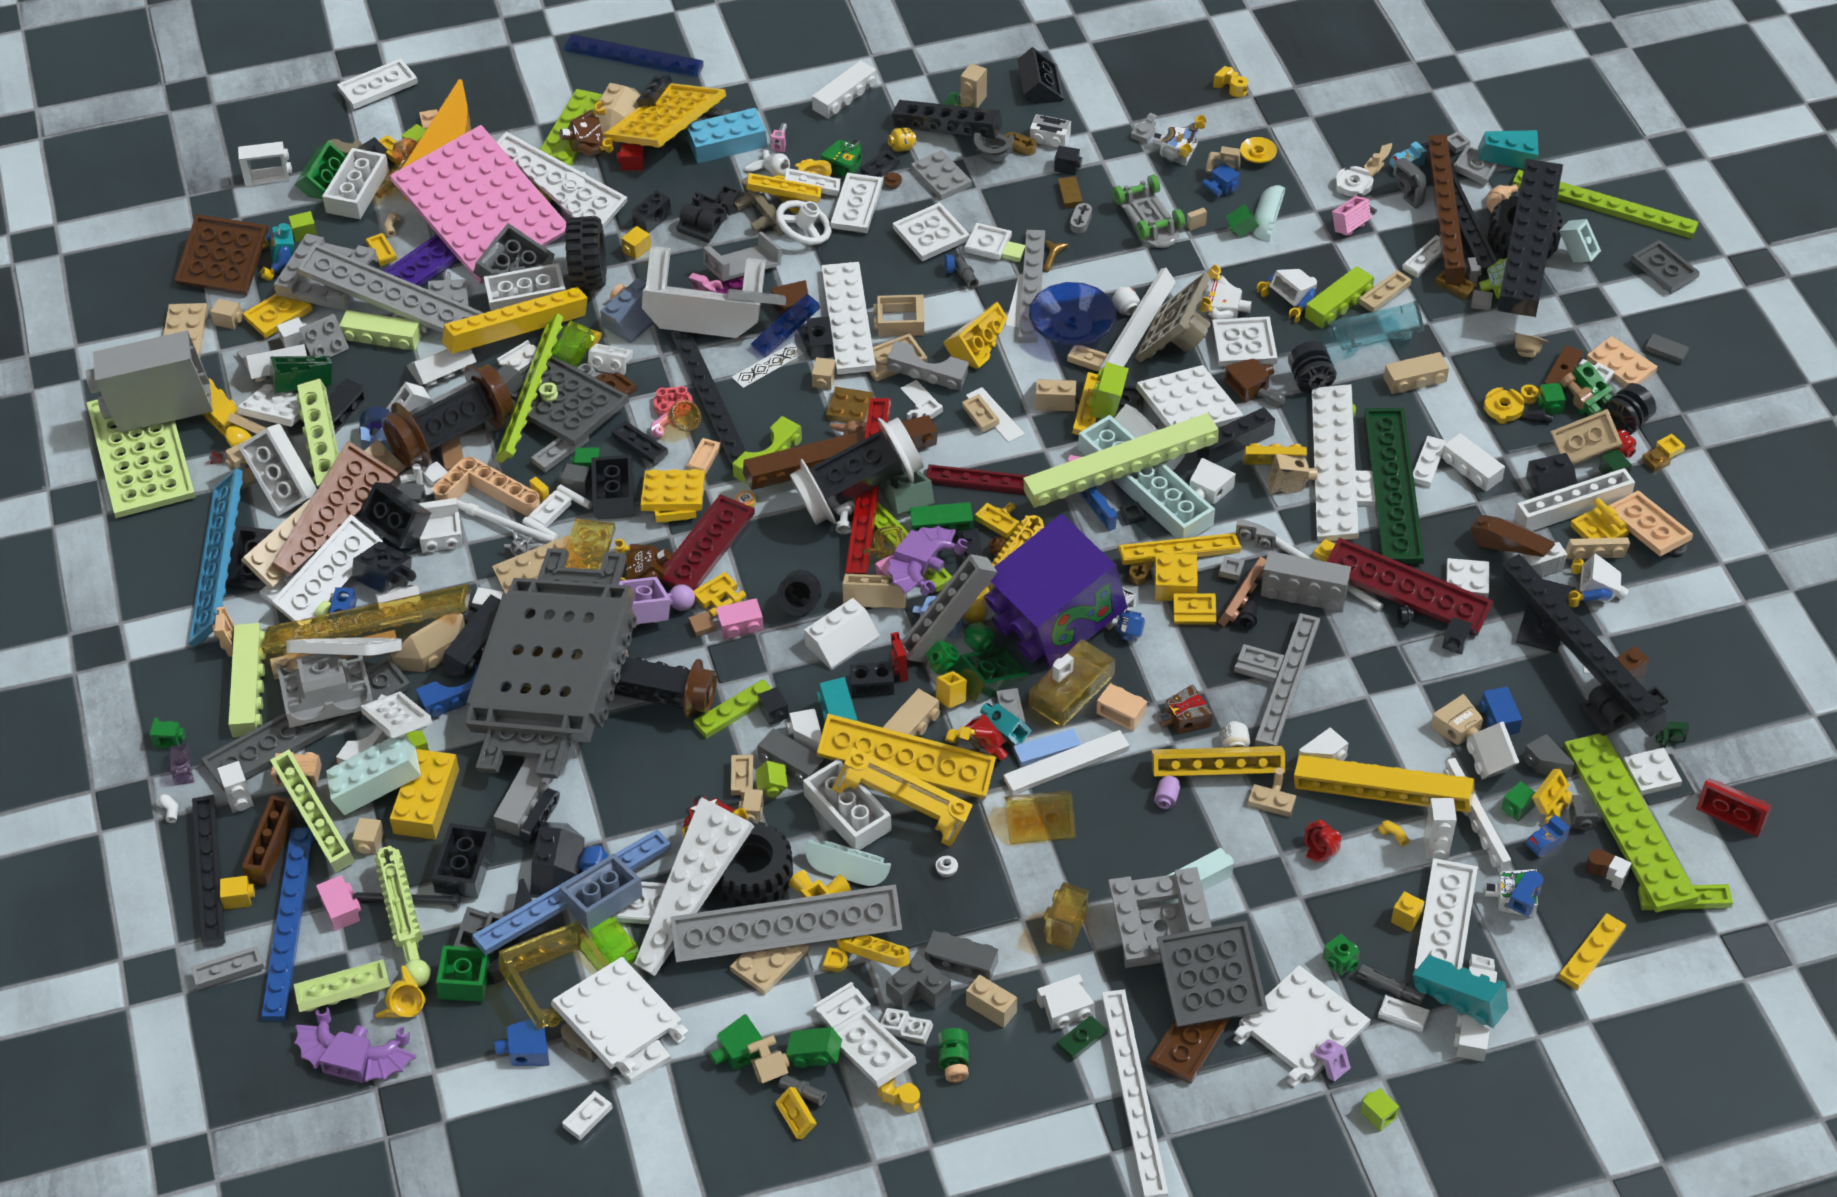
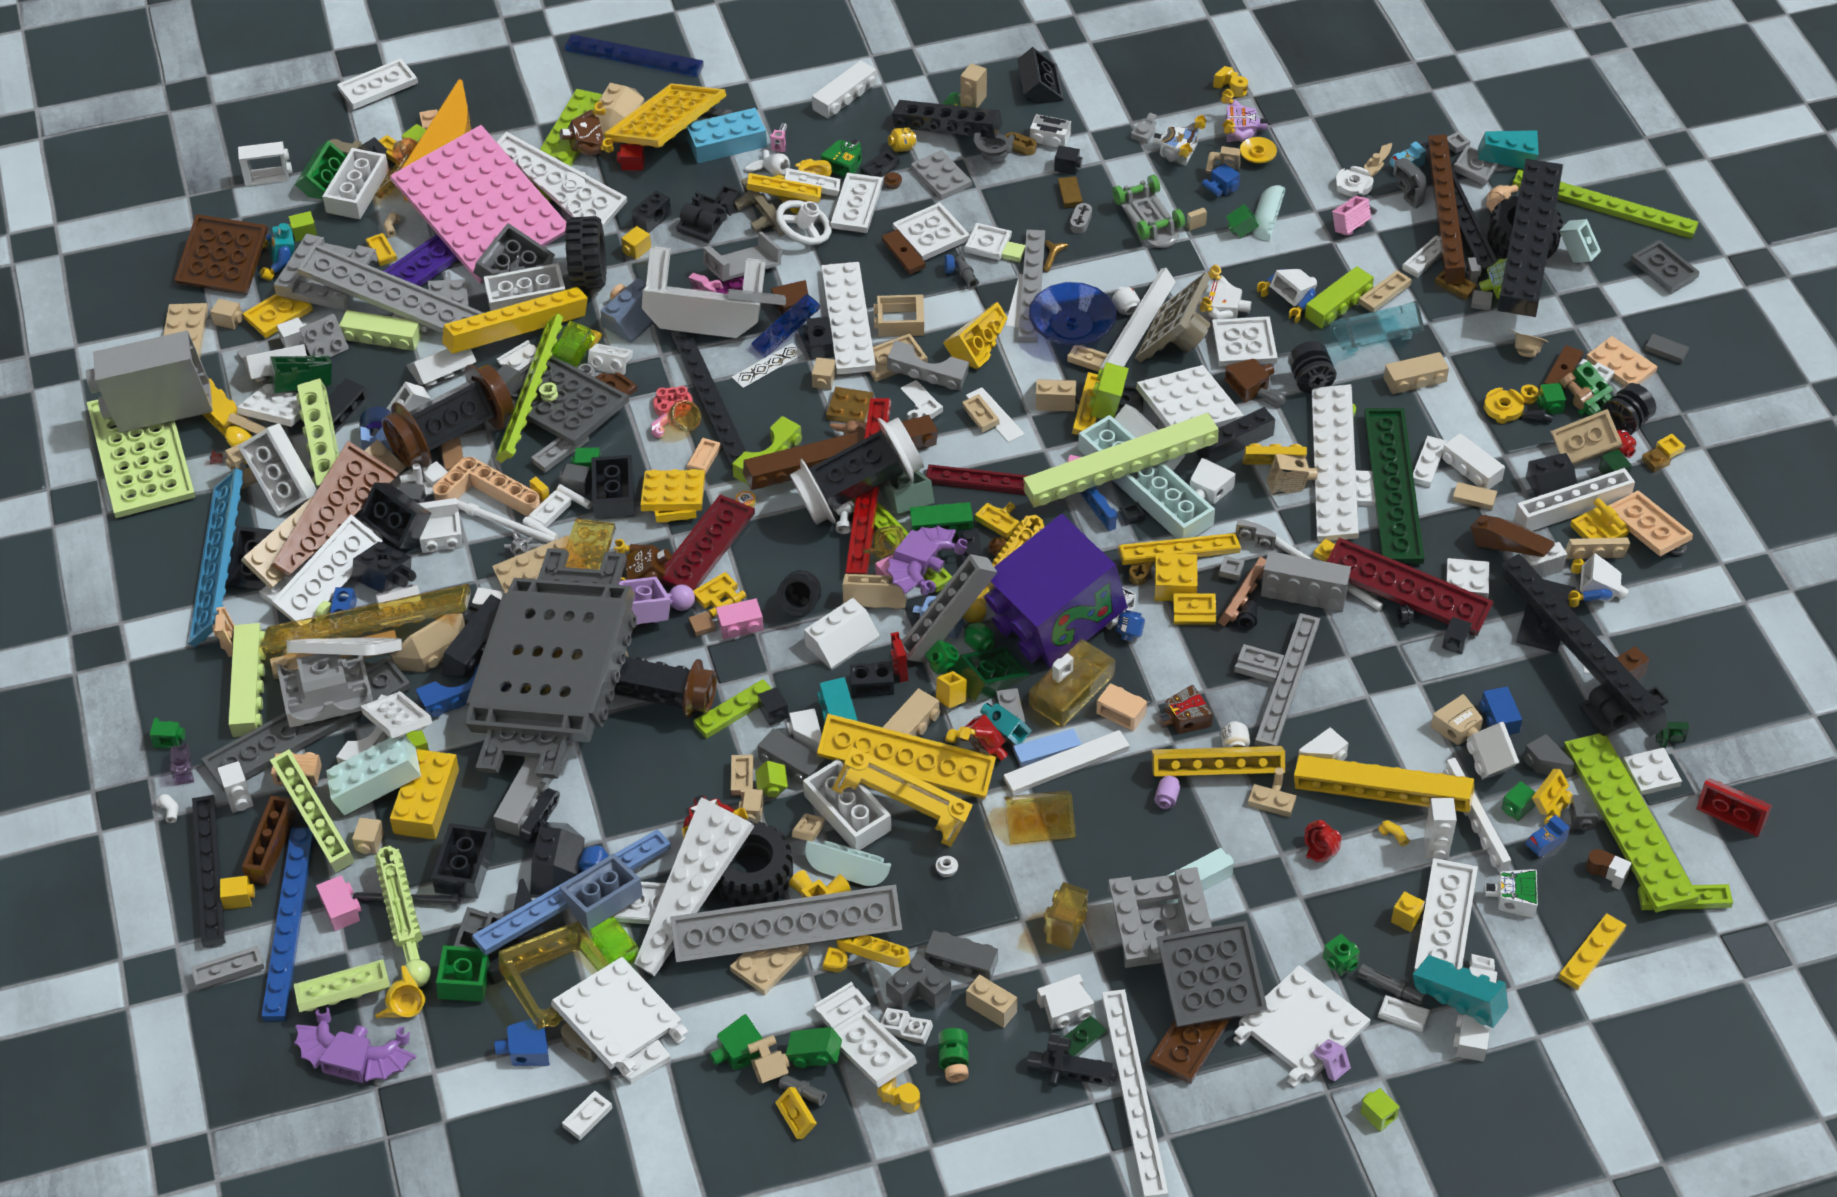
black plate [611,420,668,465] -> none
black plate [636,74,672,107] -> none
blue leg [1508,871,1543,917] -> none
none -> tan plate [792,813,826,842]
none -> reddish brown tile [882,229,926,275]
none -> black piece [1027,1033,1117,1087]
none -> torso [1221,89,1267,142]
none -> tan tile [1452,482,1497,510]

